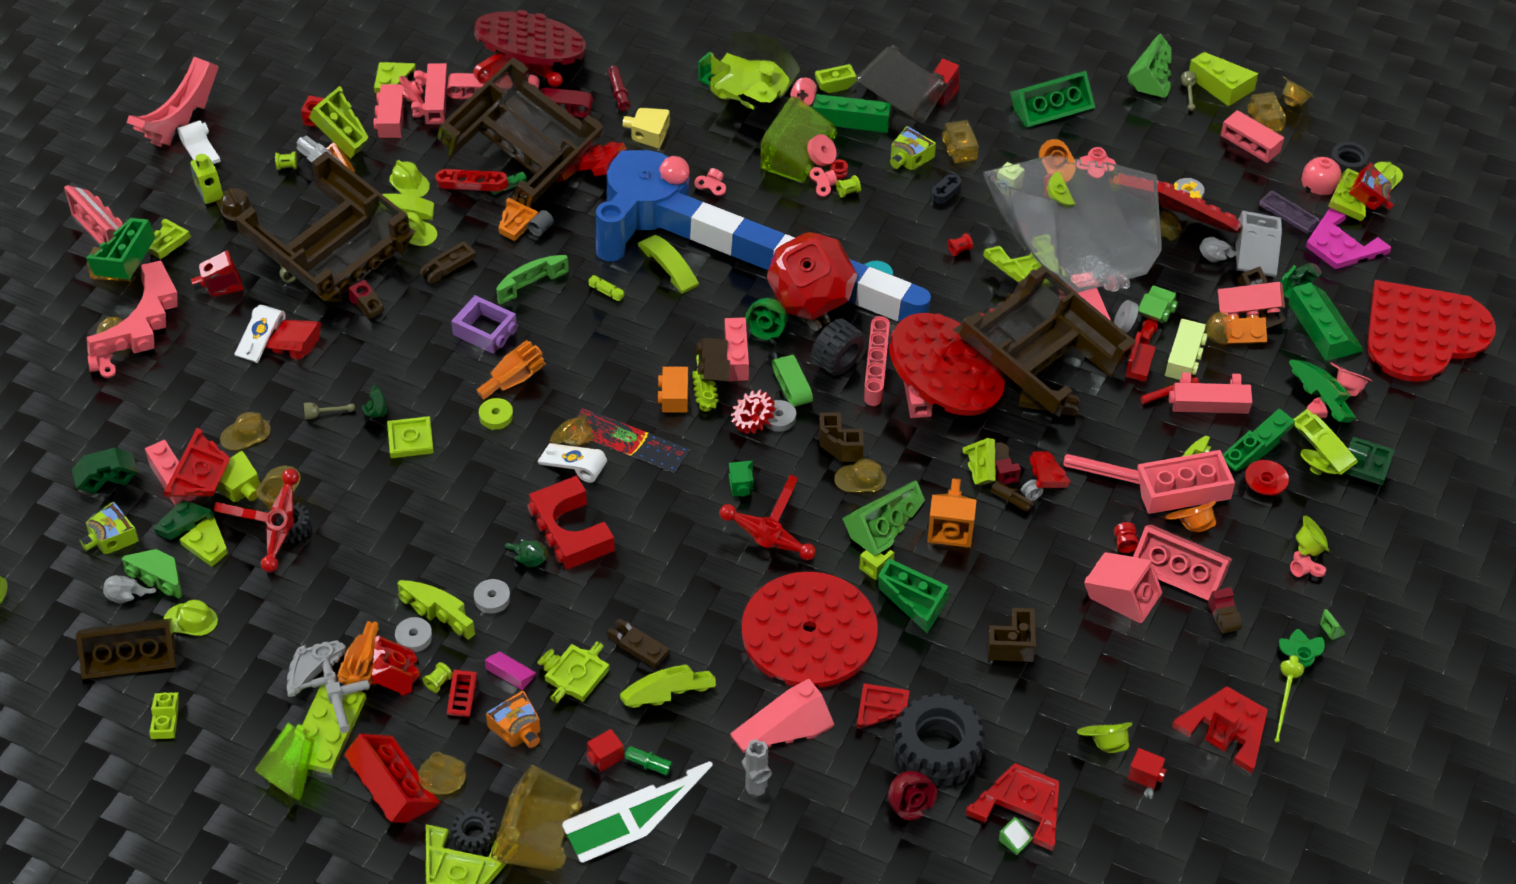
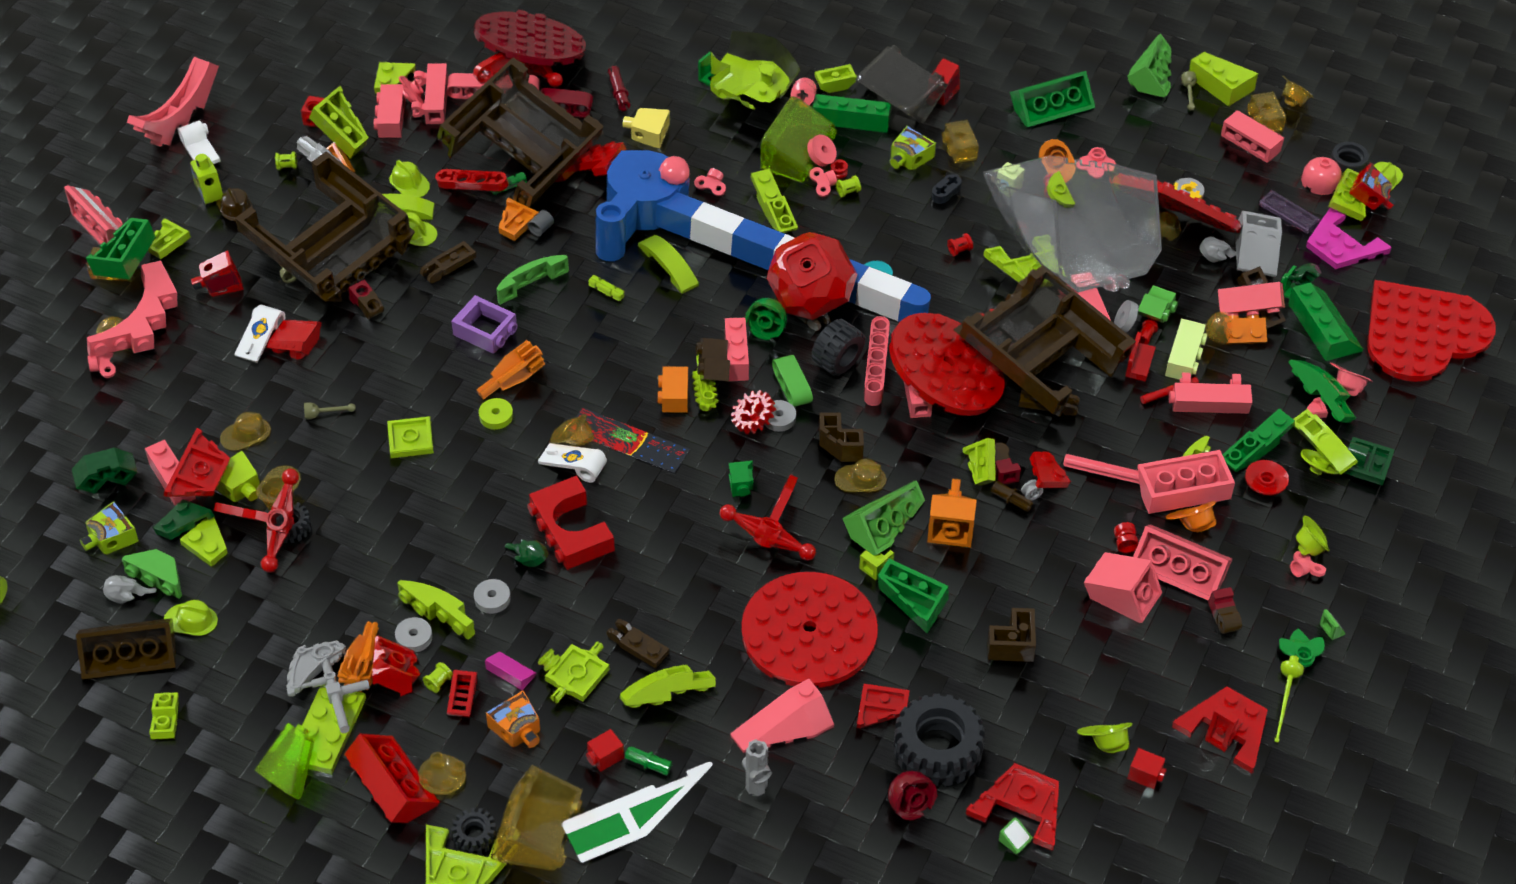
dark green piece [361,384,387,418] -> none
none -> lime slope [751,168,798,233]

